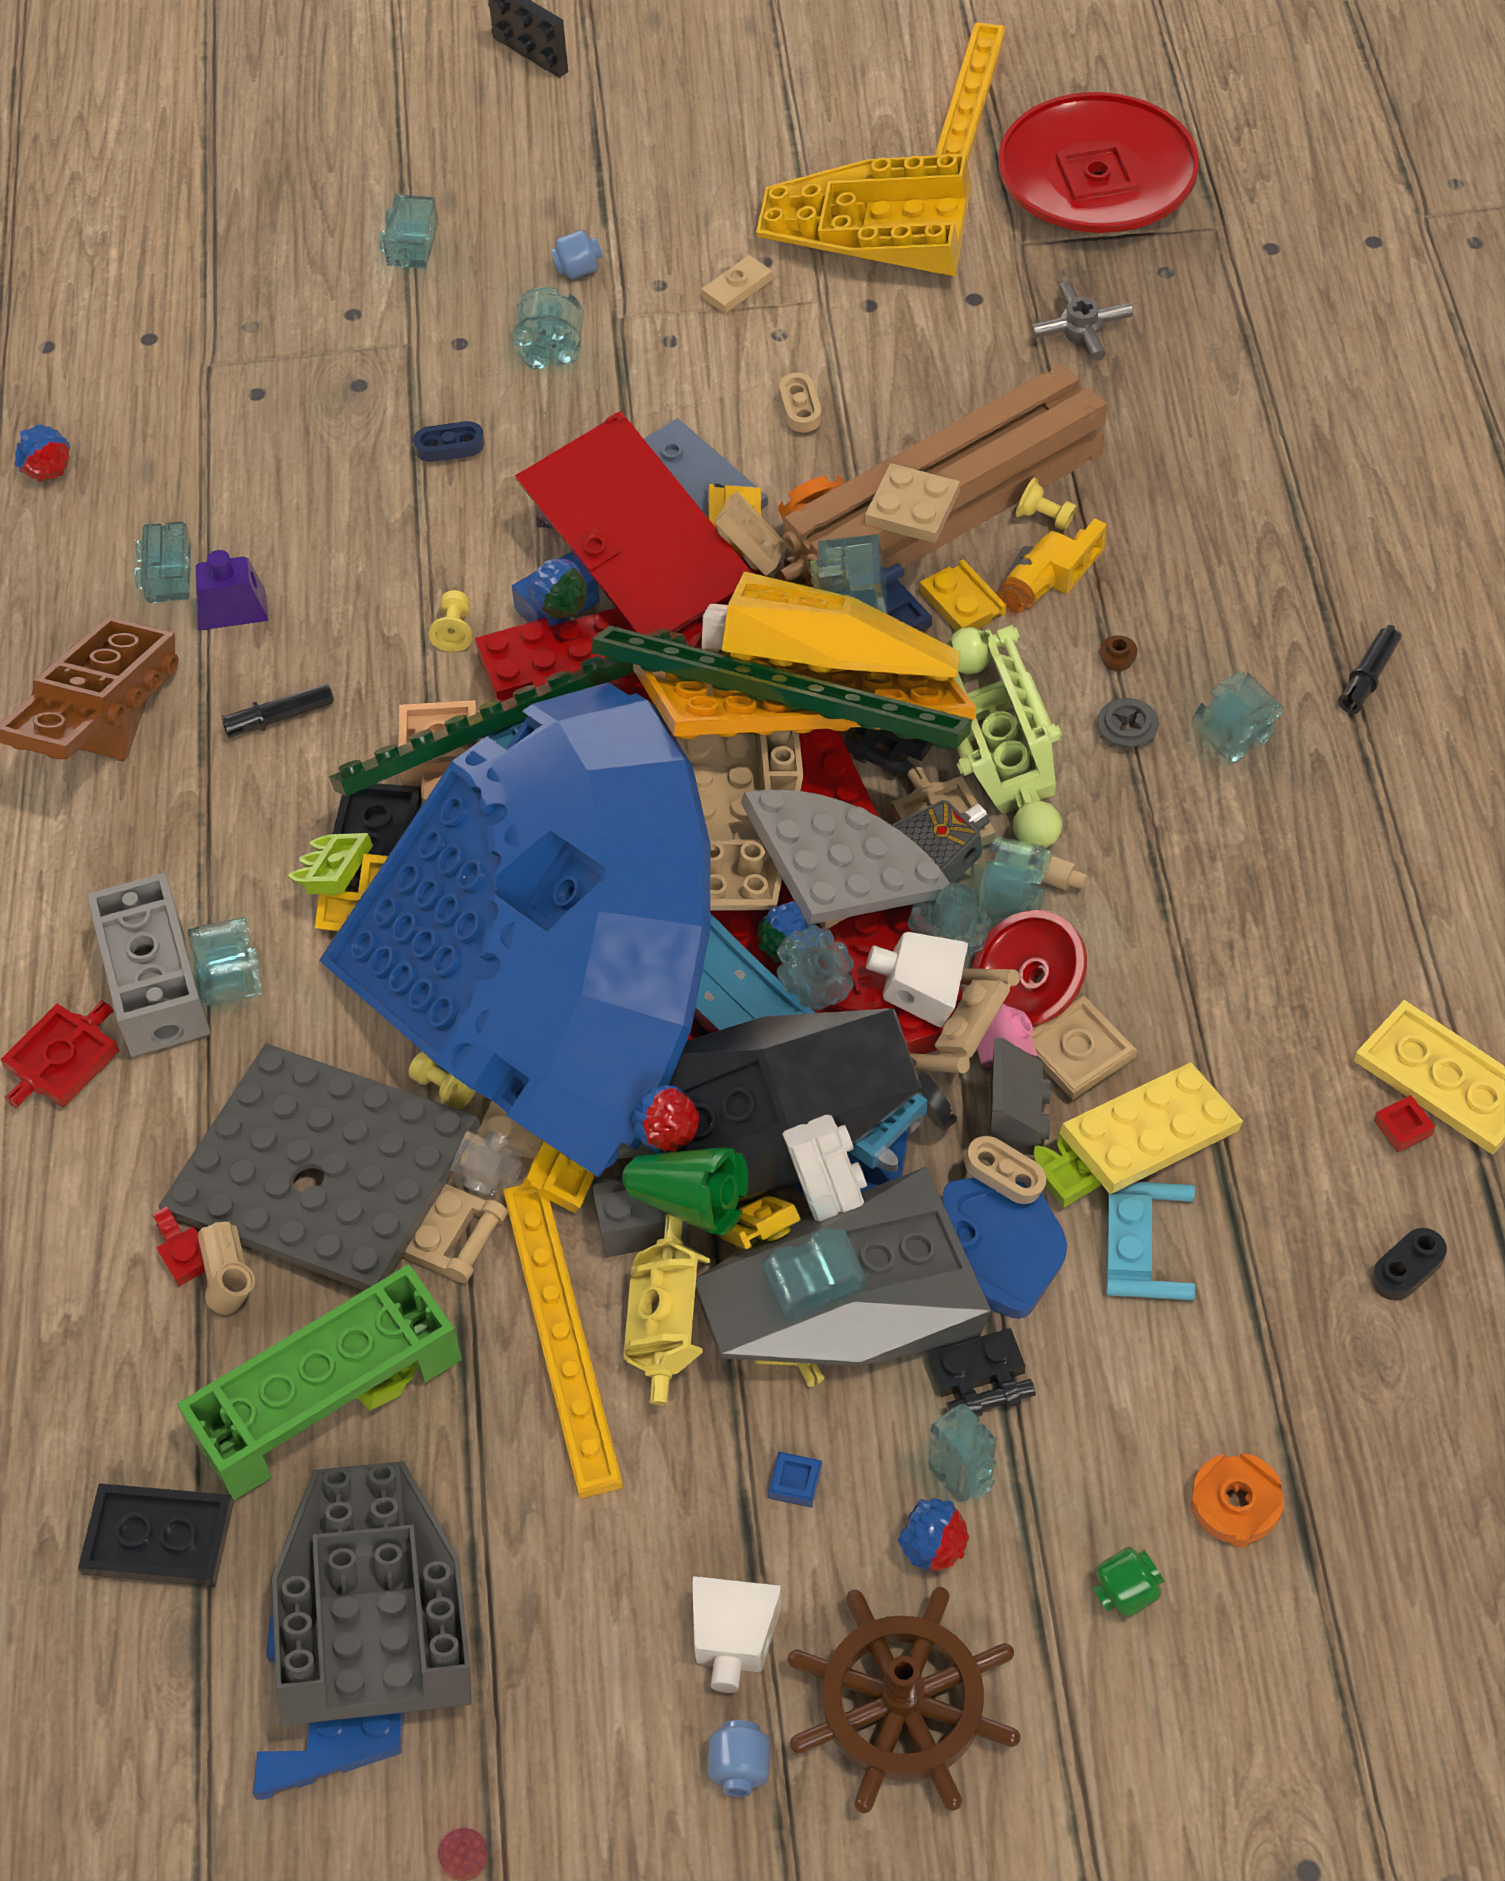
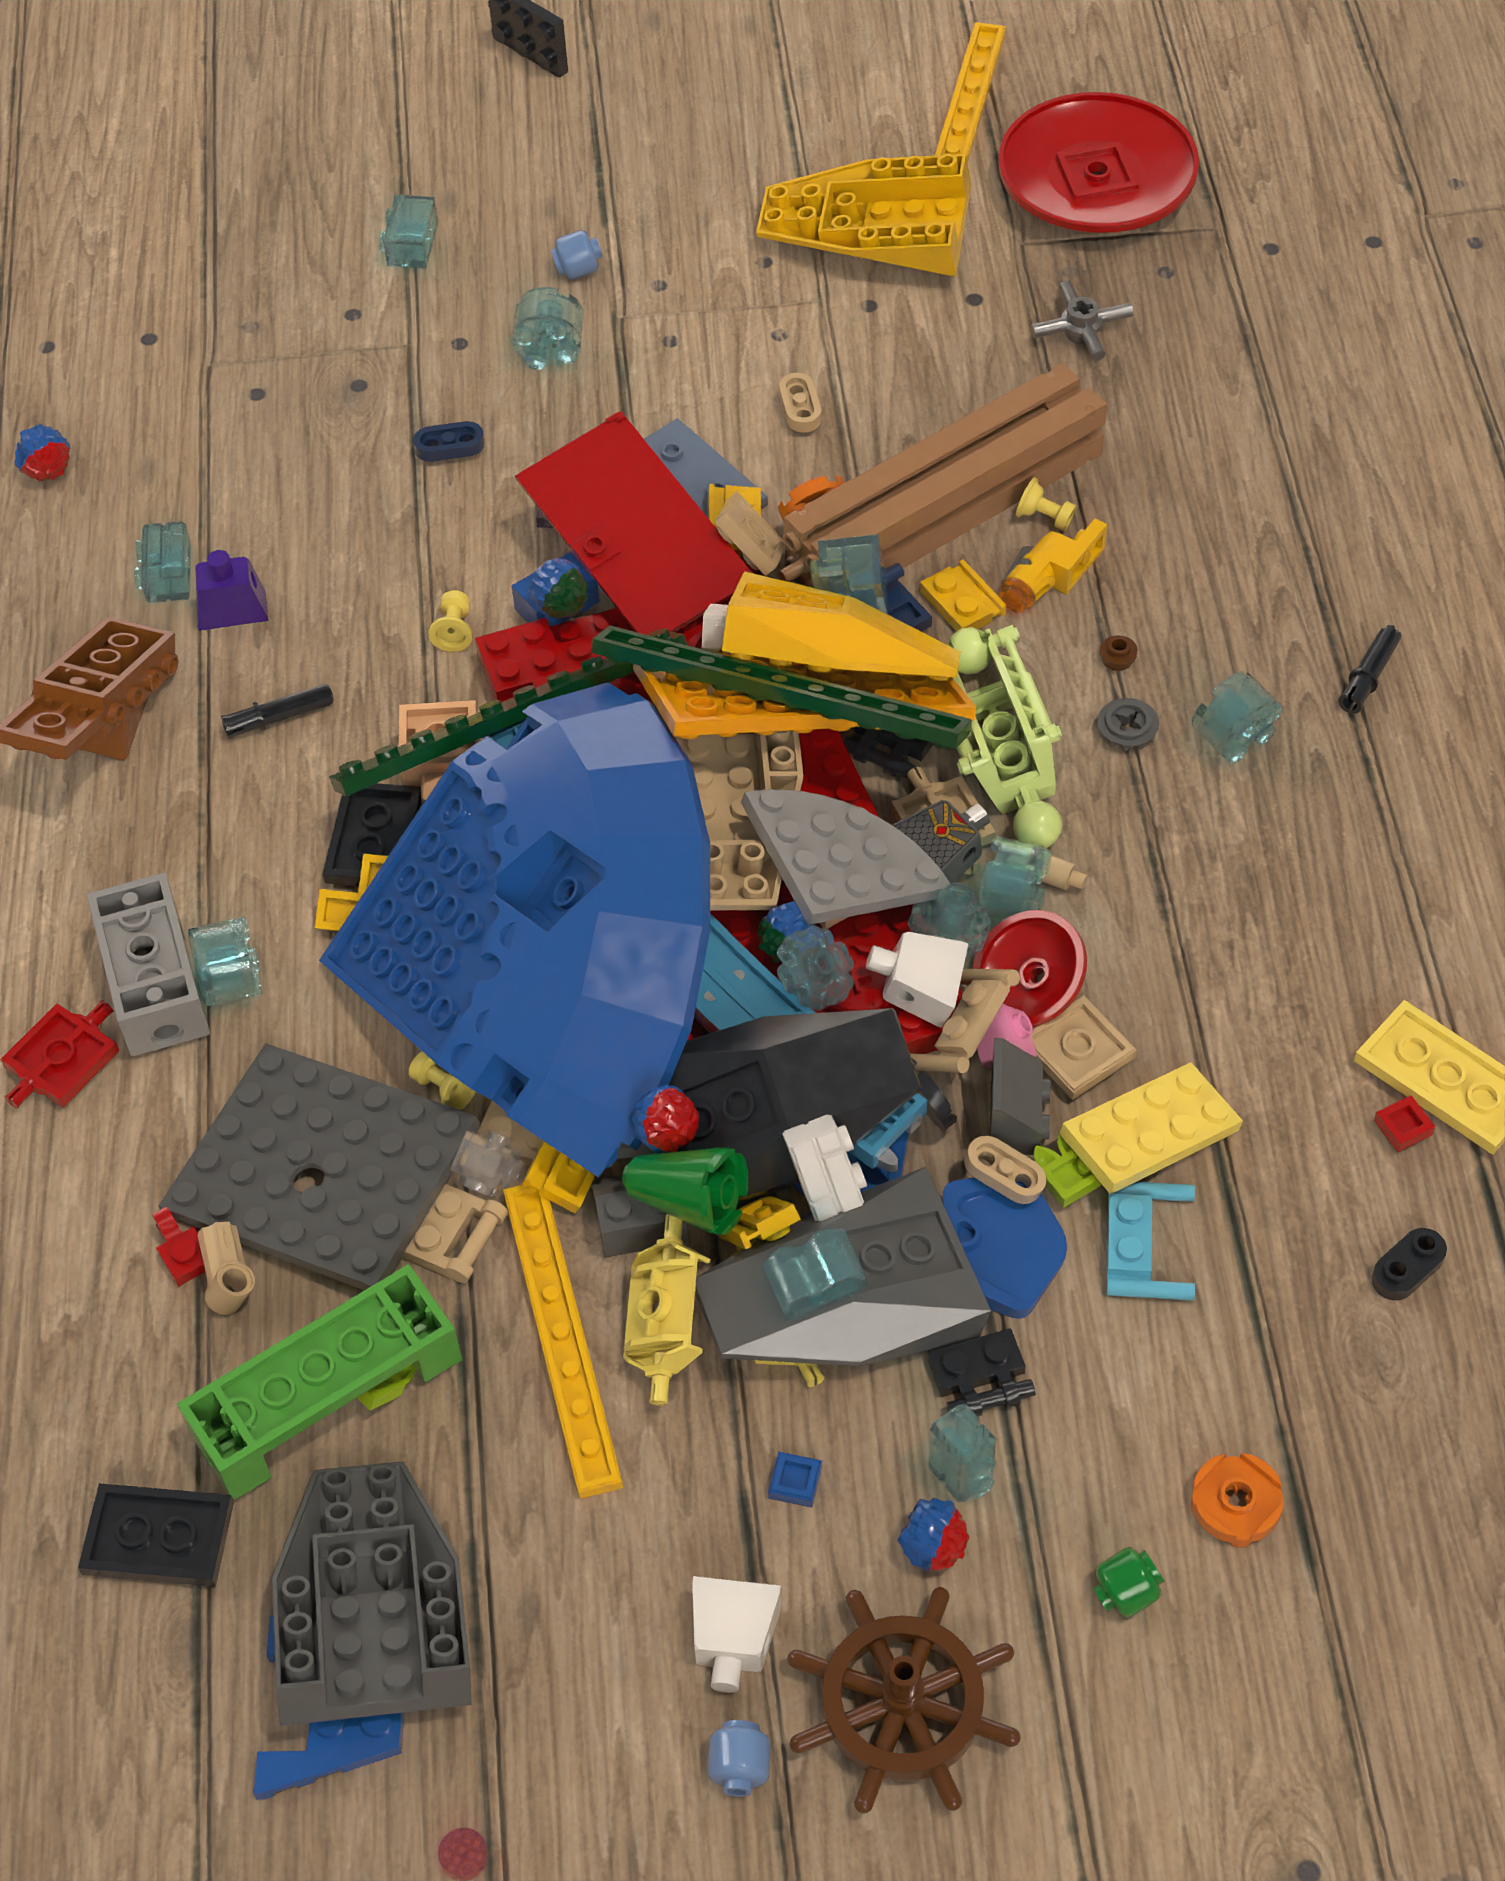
lime plate [288,833,373,895] -> none
tan plate [701,255,773,314] -> none
tan plate [865,463,960,543] -> none

